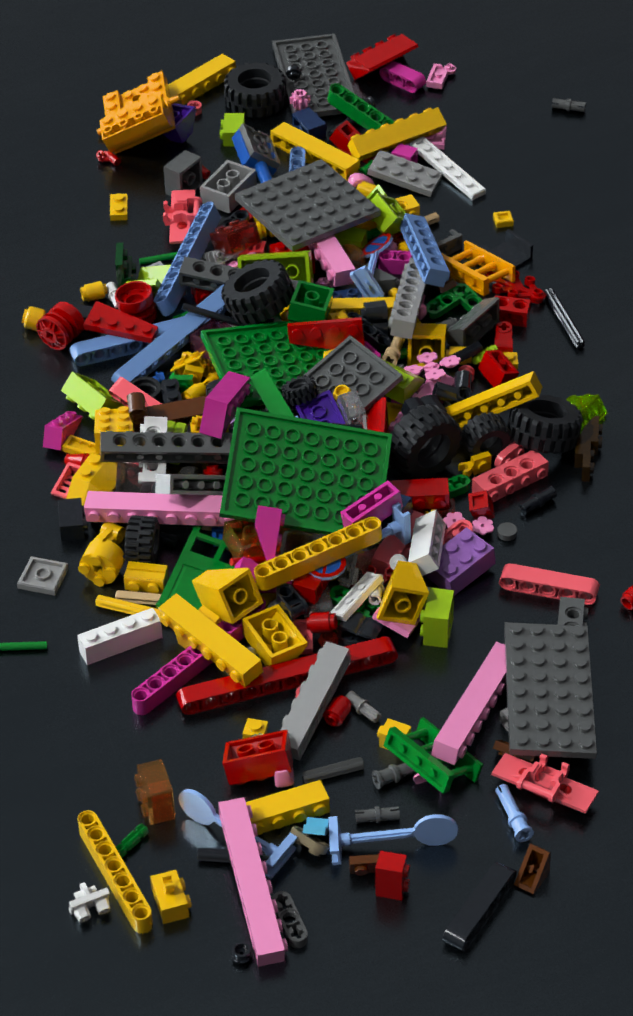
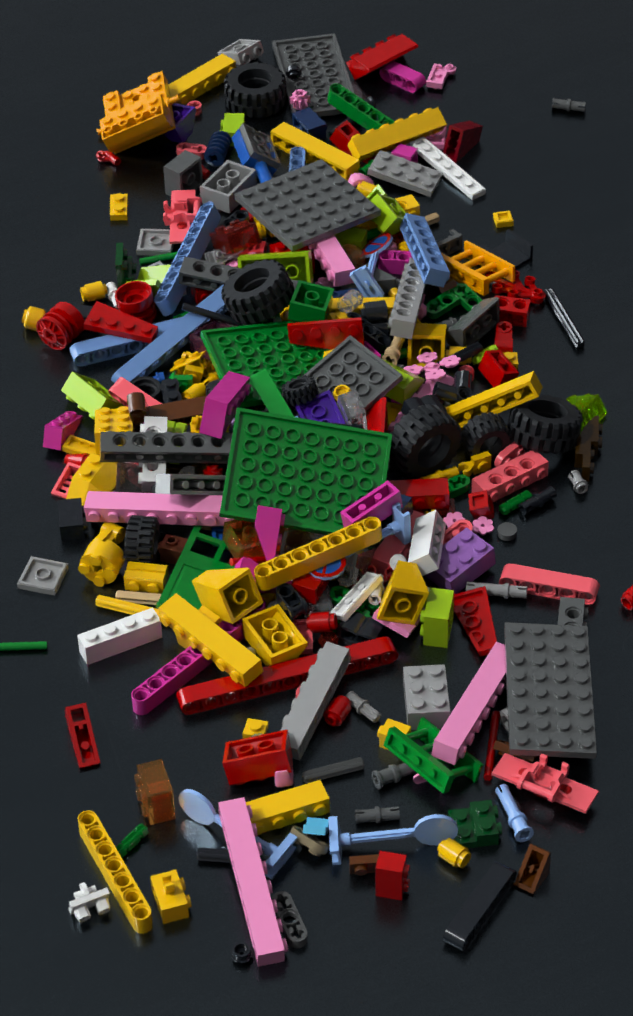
none -> red slope [65,703,101,769]
none -> light grey tile [136,229,174,256]
none -> copper brick [157,534,188,565]
none -> coral beam [176,142,207,160]
none -> dark blue piece [204,131,232,167]
none -> light grey plate [217,39,264,65]
none -> clear brick [337,289,363,313]
none -> light grey brick [403,664,450,730]
none -> yellow pin [420,466,460,479]
none -> yellow brick [437,838,471,869]
none -> dark red slope [443,121,483,162]
none -> dark green plate [448,800,502,848]
none -> red wing [454,586,498,657]
none -> light grey pin [466,581,528,599]
none -> red bar [484,711,500,781]
none -> green axle [499,490,532,515]
none -> light grey pin [568,470,588,494]

